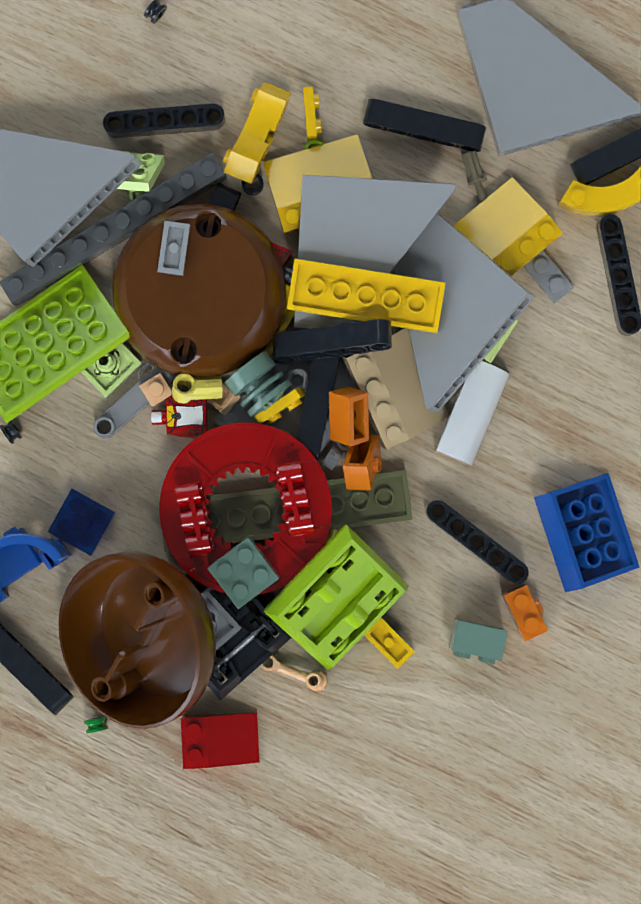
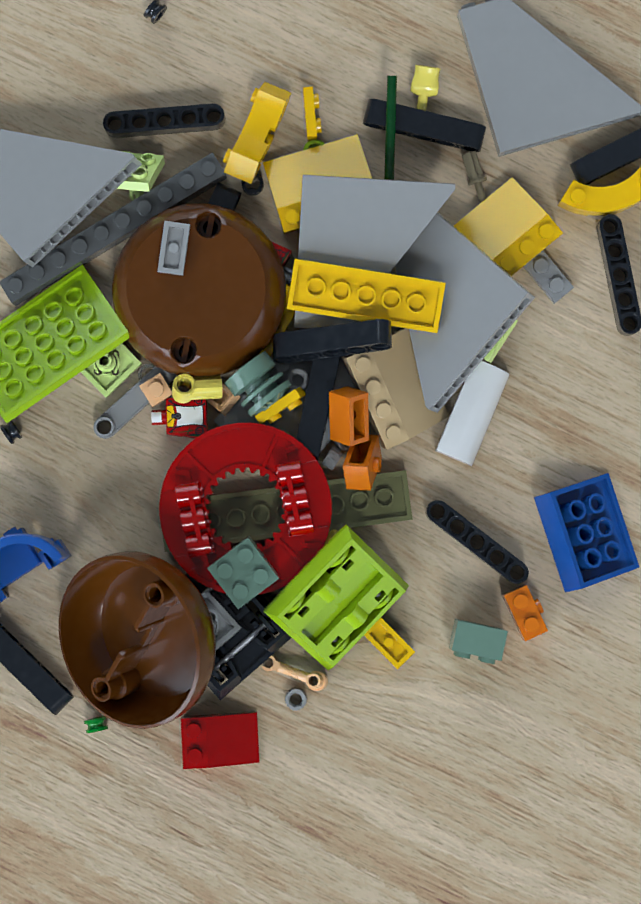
clear blue plate [48,488,116,556] -> none
none -> light grey axle [285,688,307,711]
none -> dark green bar [384,75,397,180]
none -> light yellow piece [410,65,441,111]

